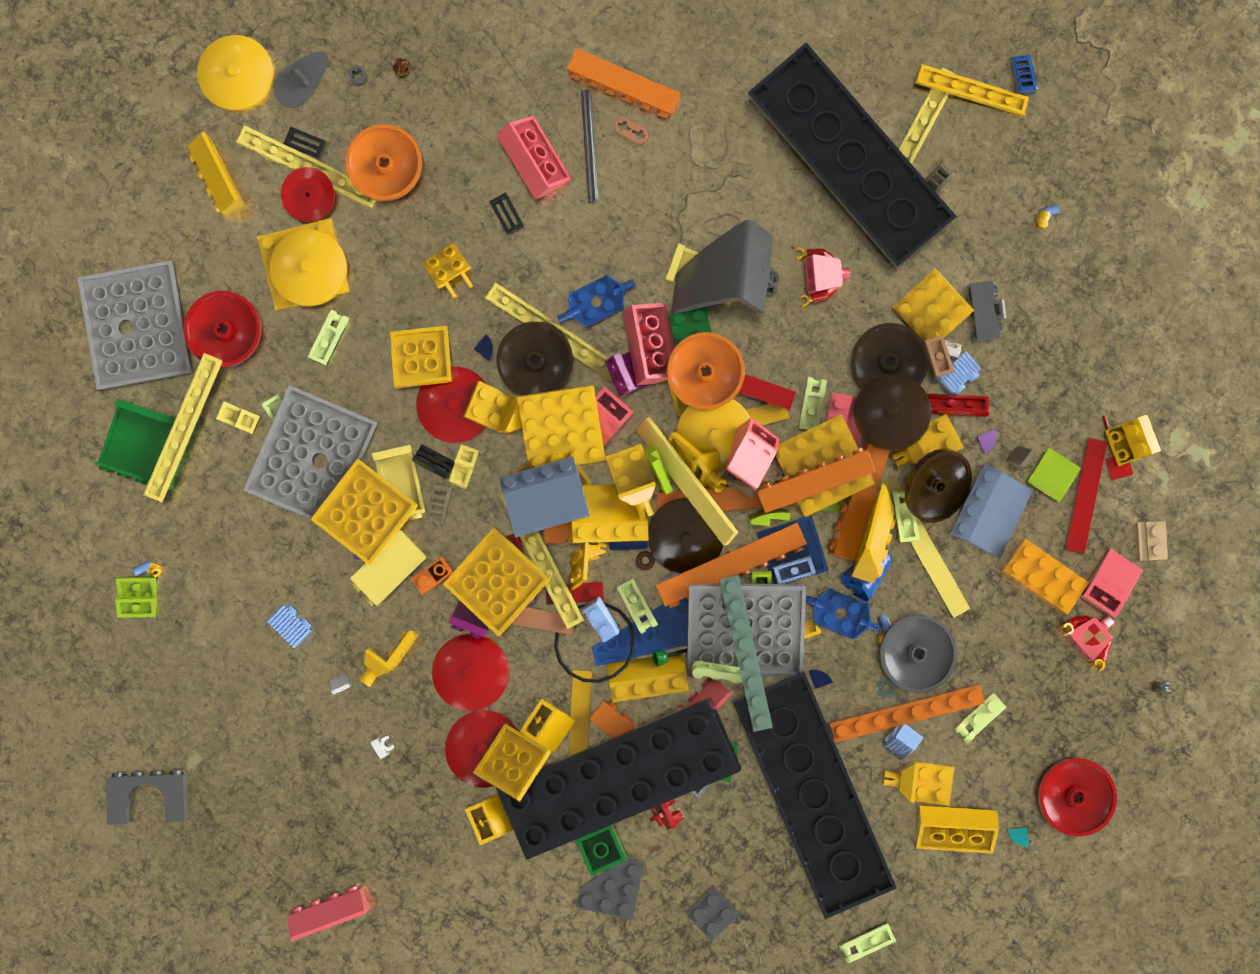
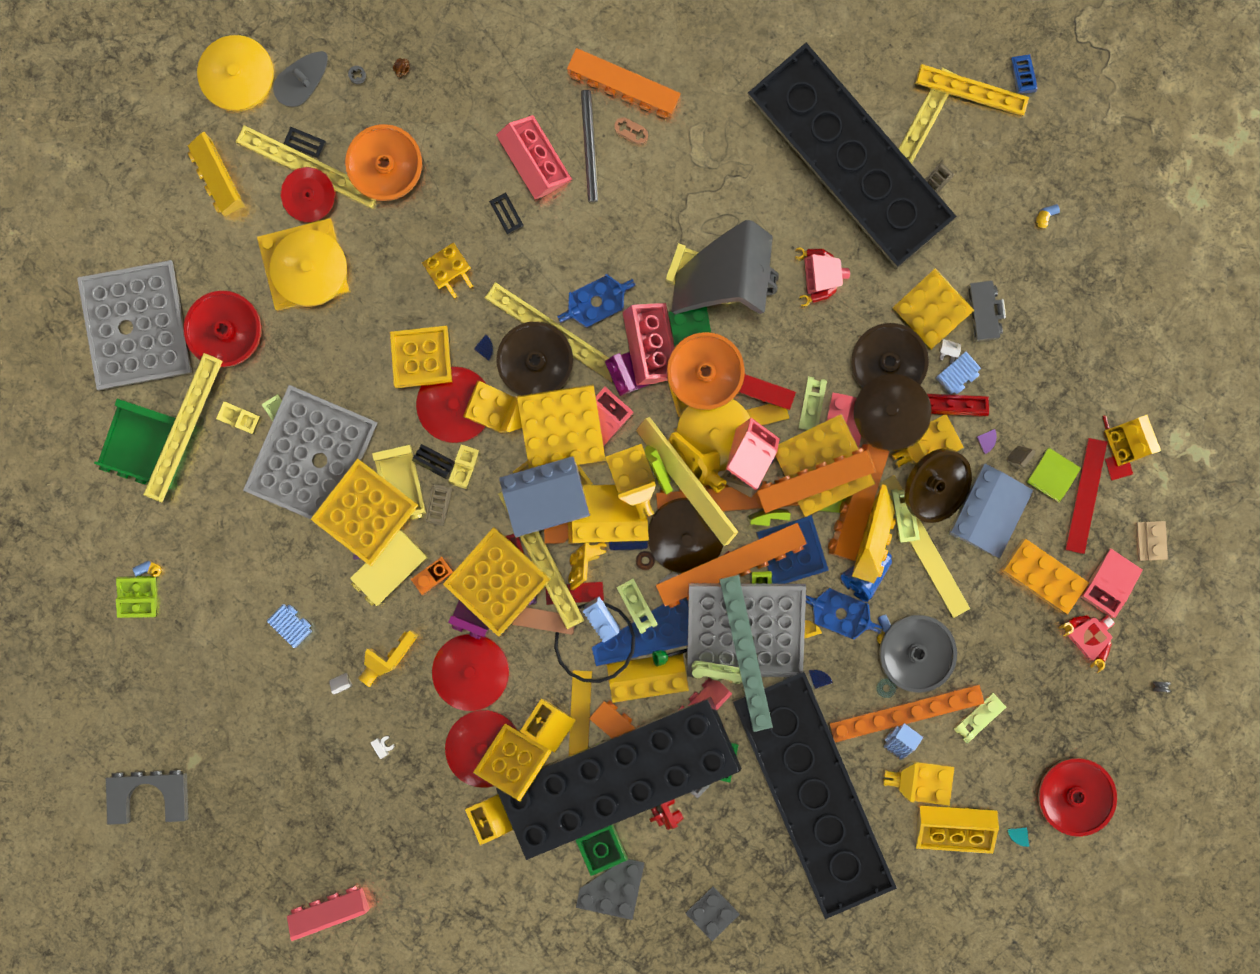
yellowish green plate [308,310,349,366] -> none
light blue brick [772,556,816,584] -> none
yellowish green plate [838,923,896,963] -> none
medium nougat plate [923,335,955,378] -> none

